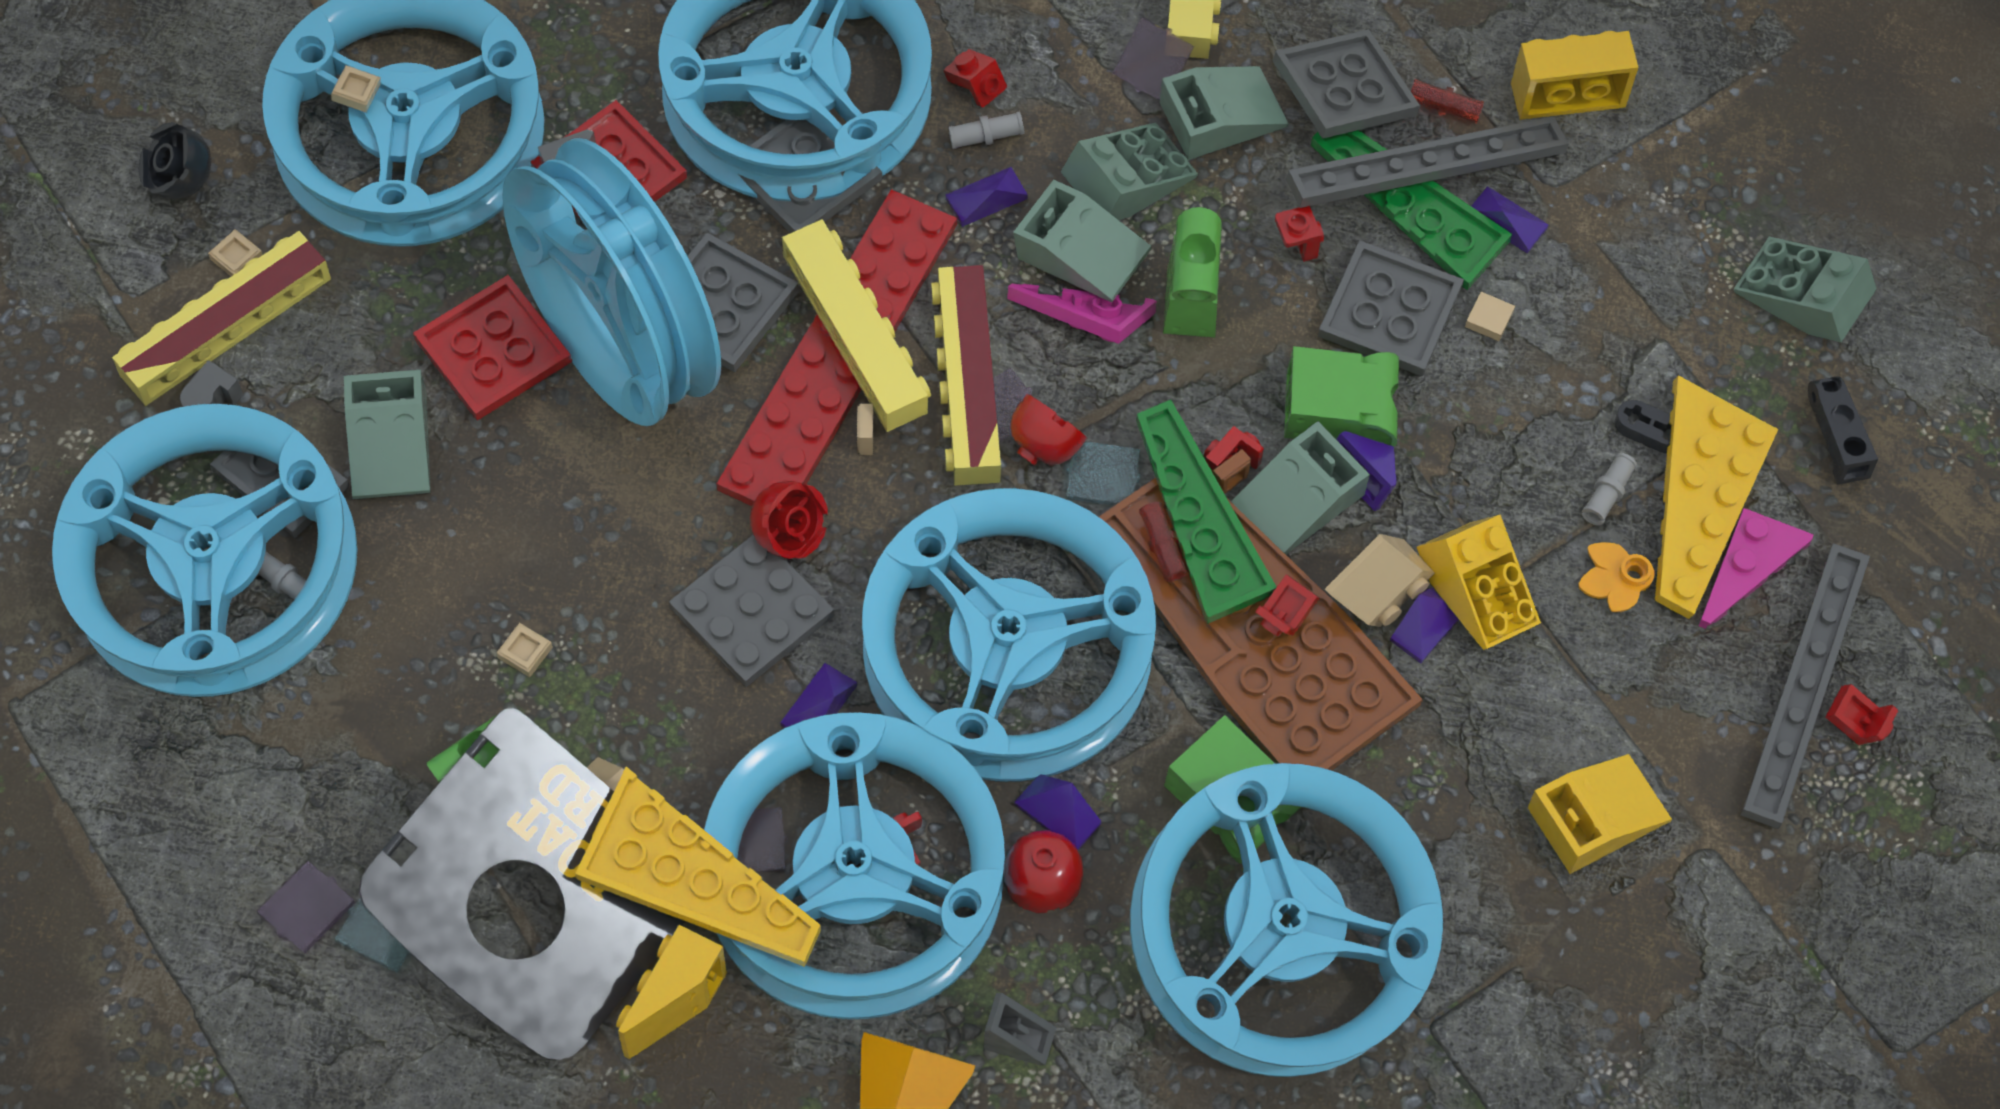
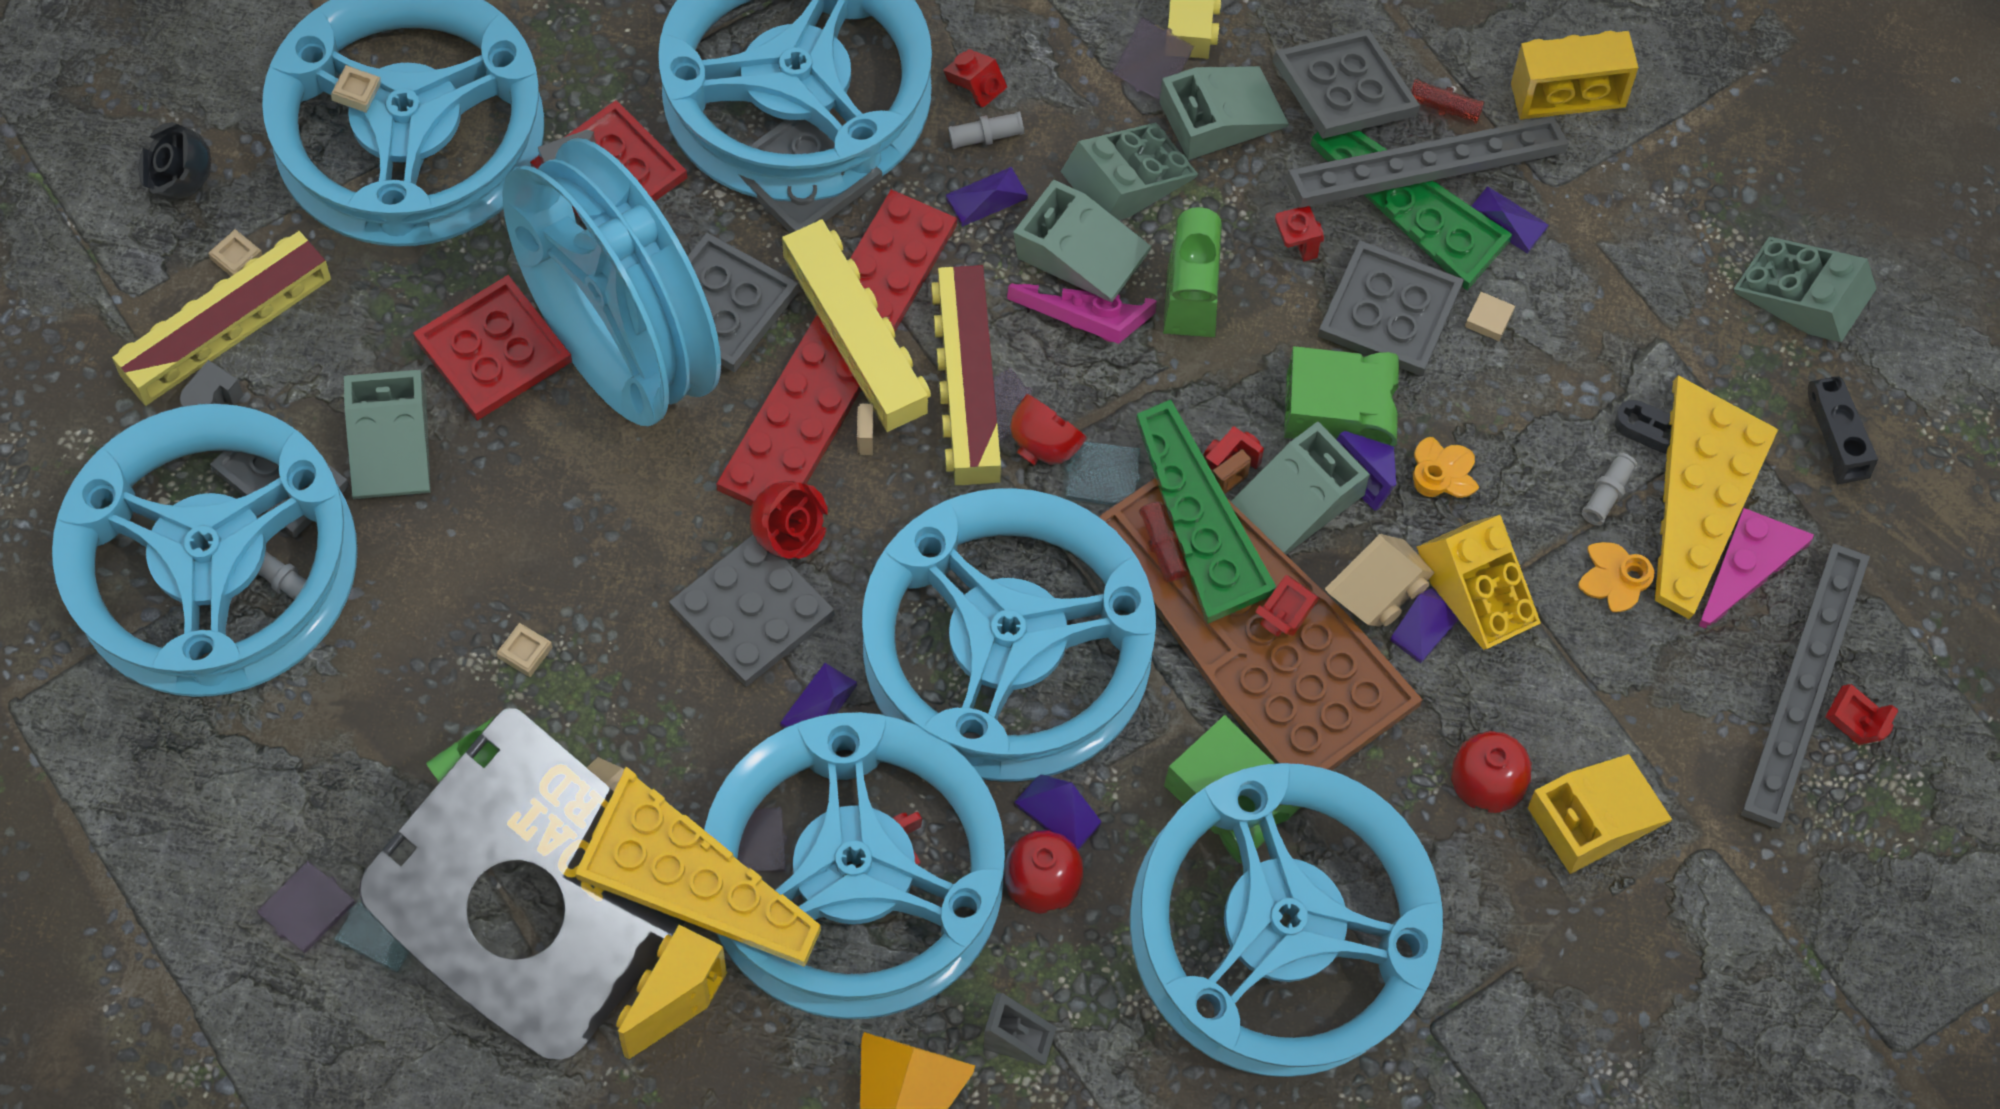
none -> light orange plate [1413,437,1479,498]
none -> red cylinder [1451,731,1532,813]

